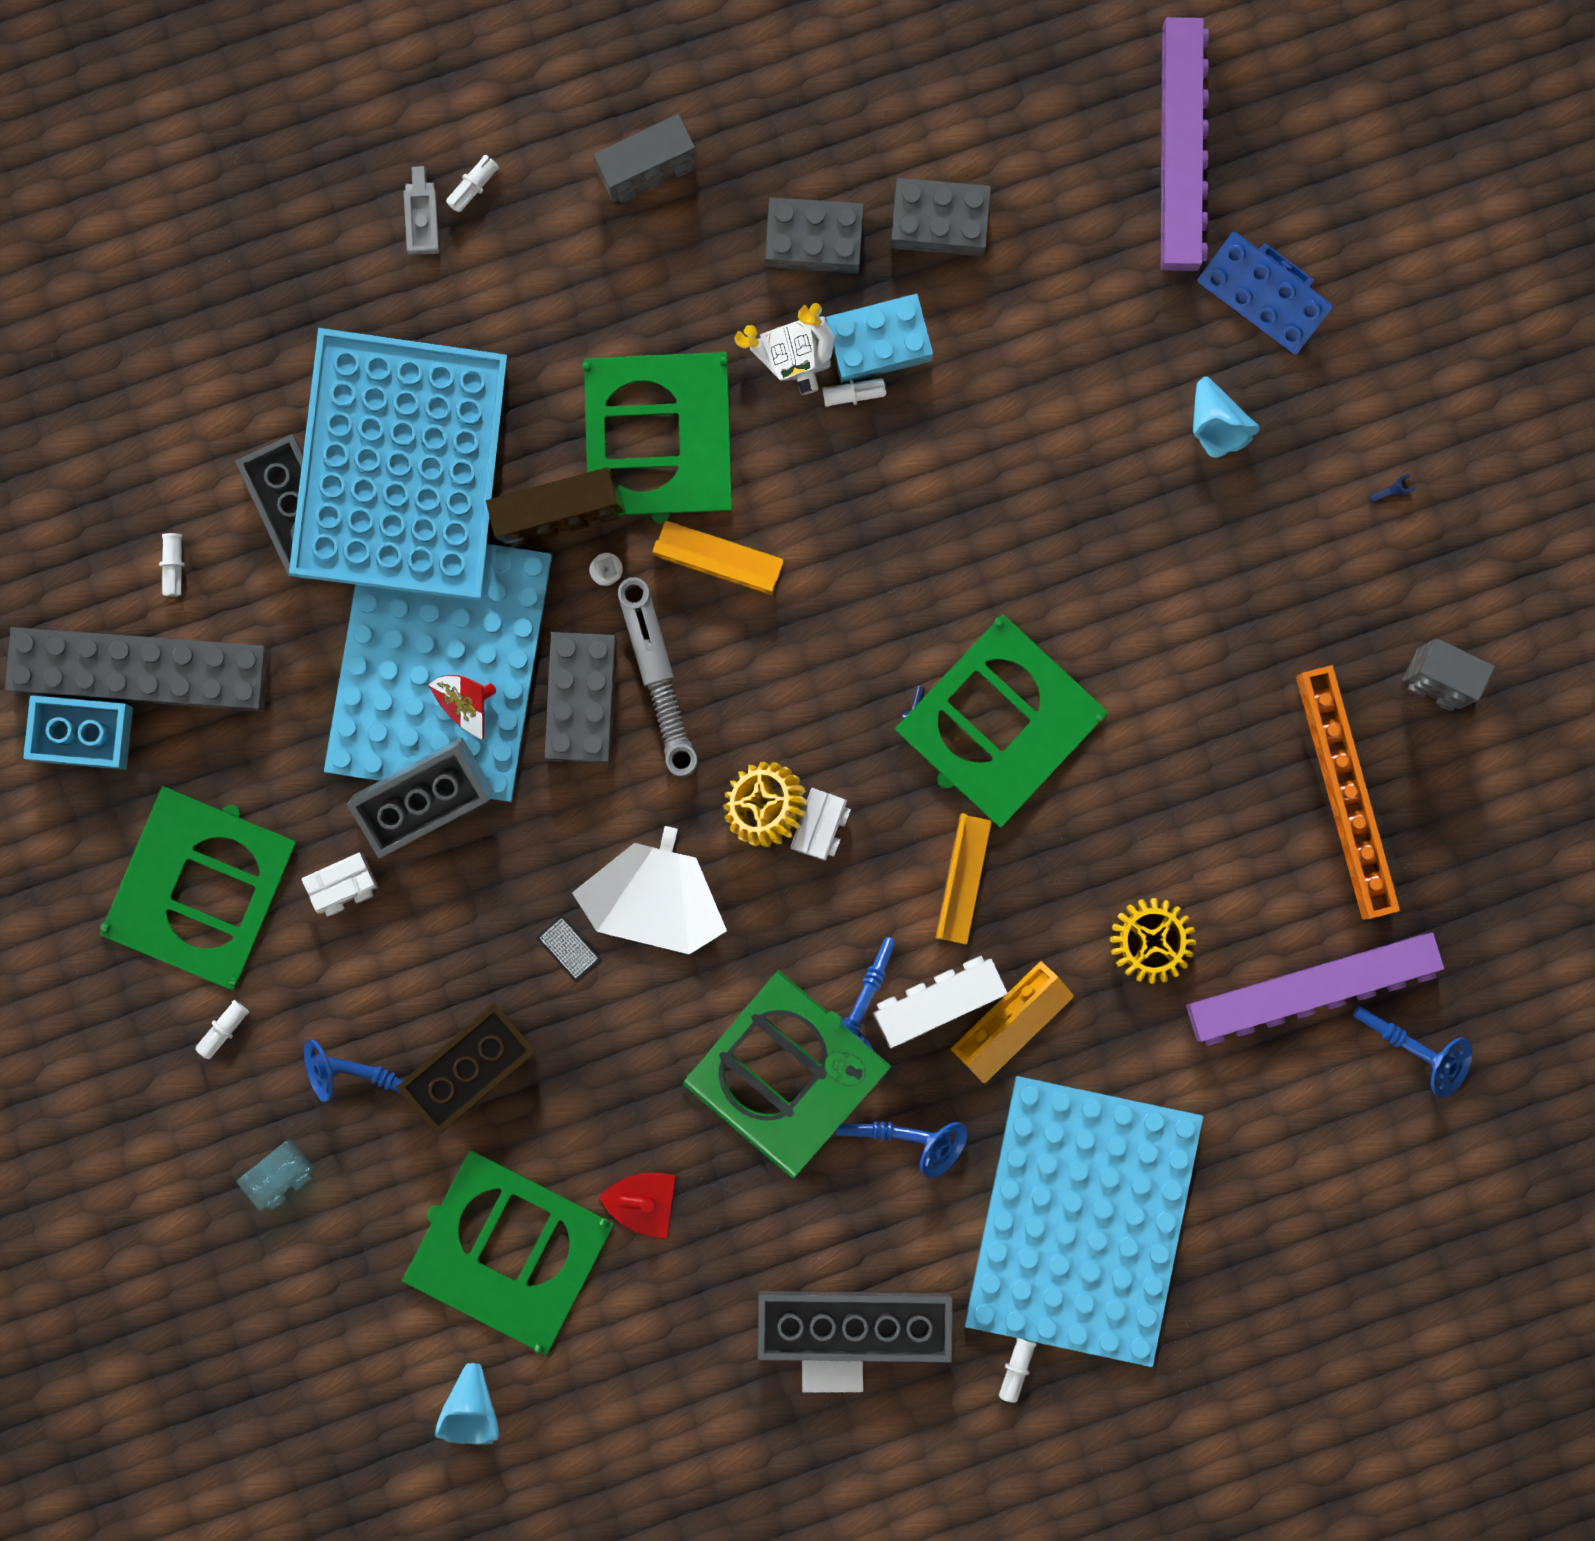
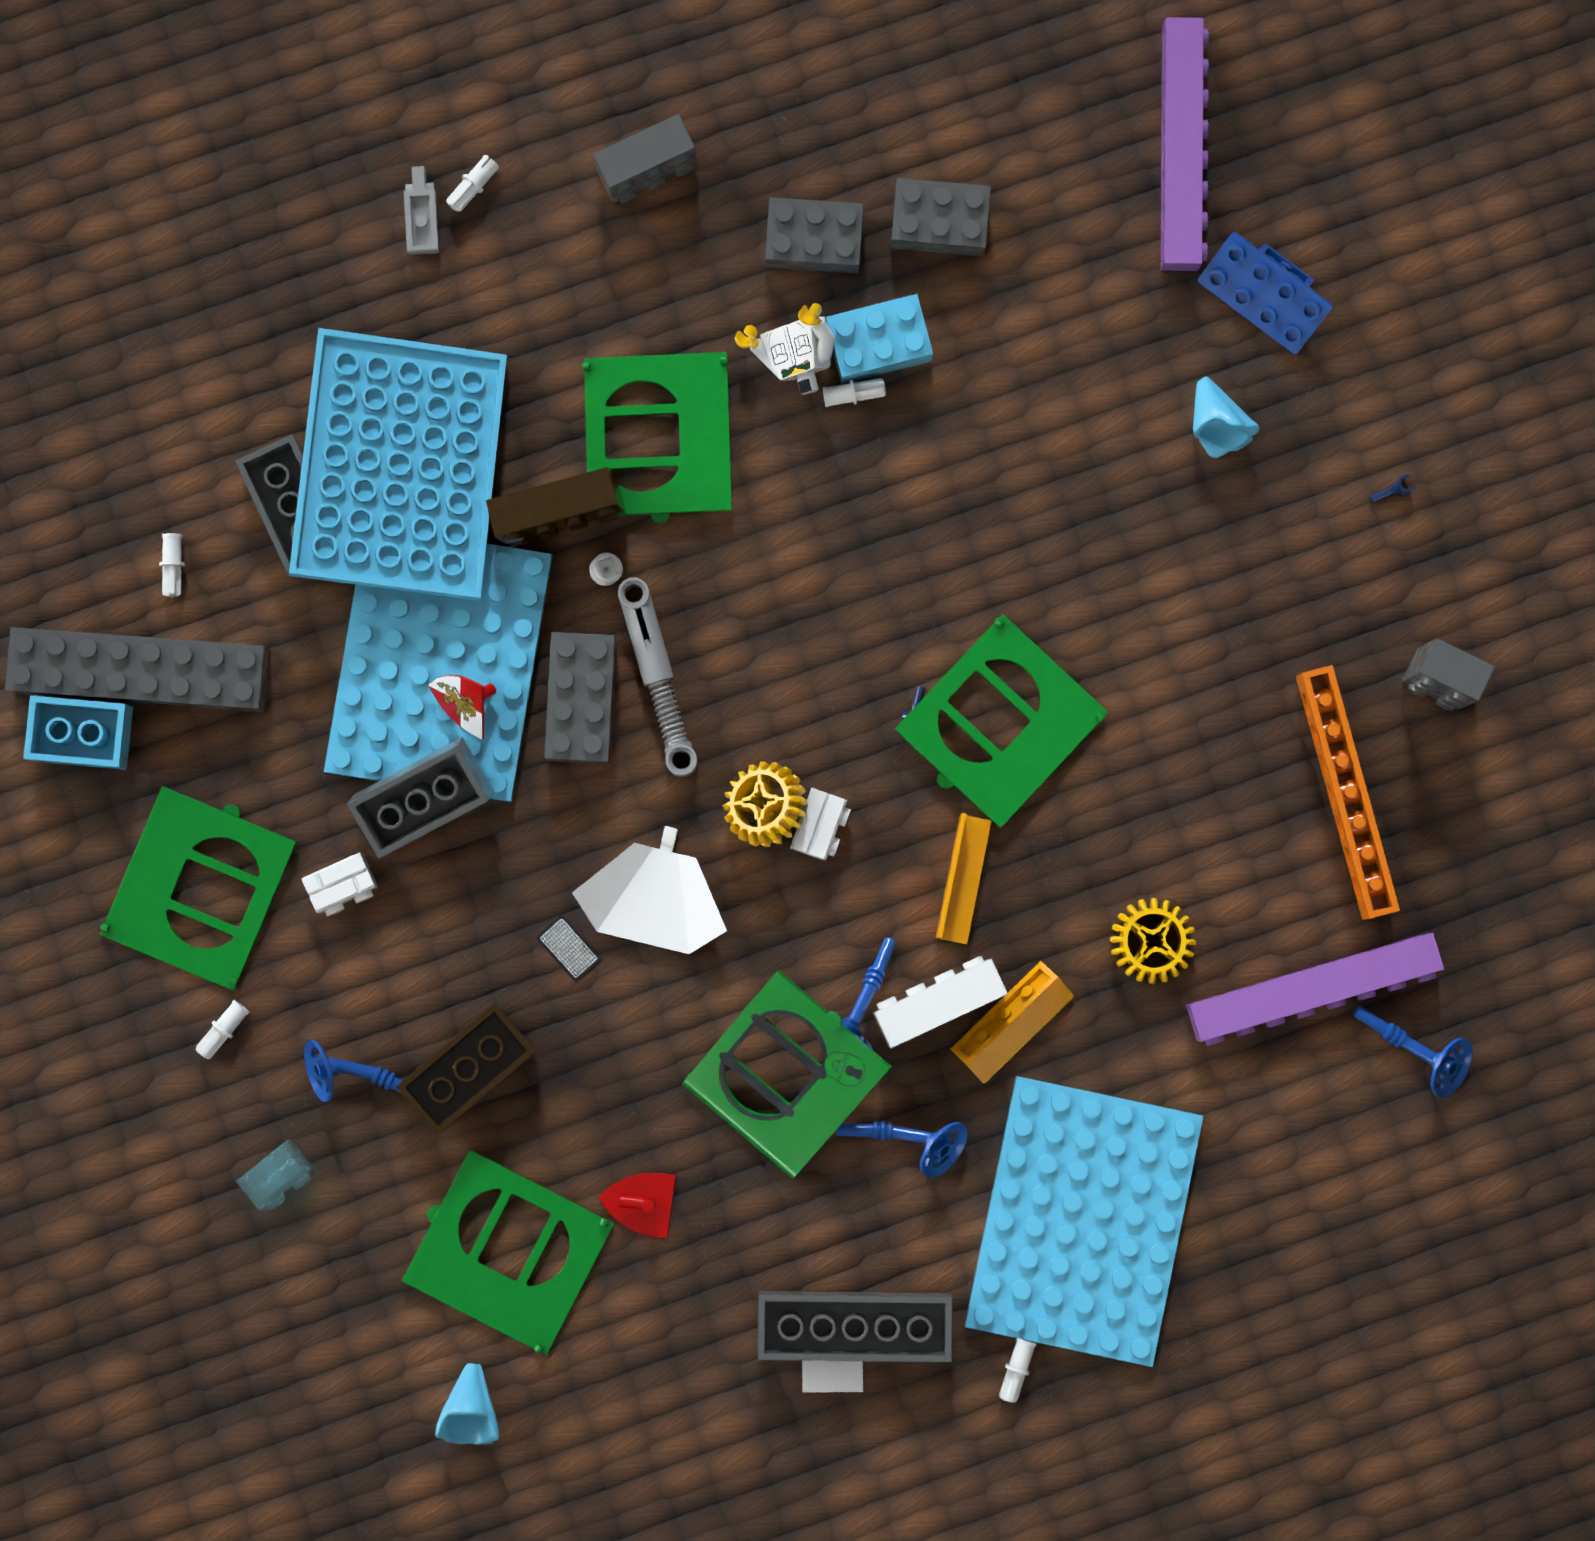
light orange panel [652,521,783,595] -> none

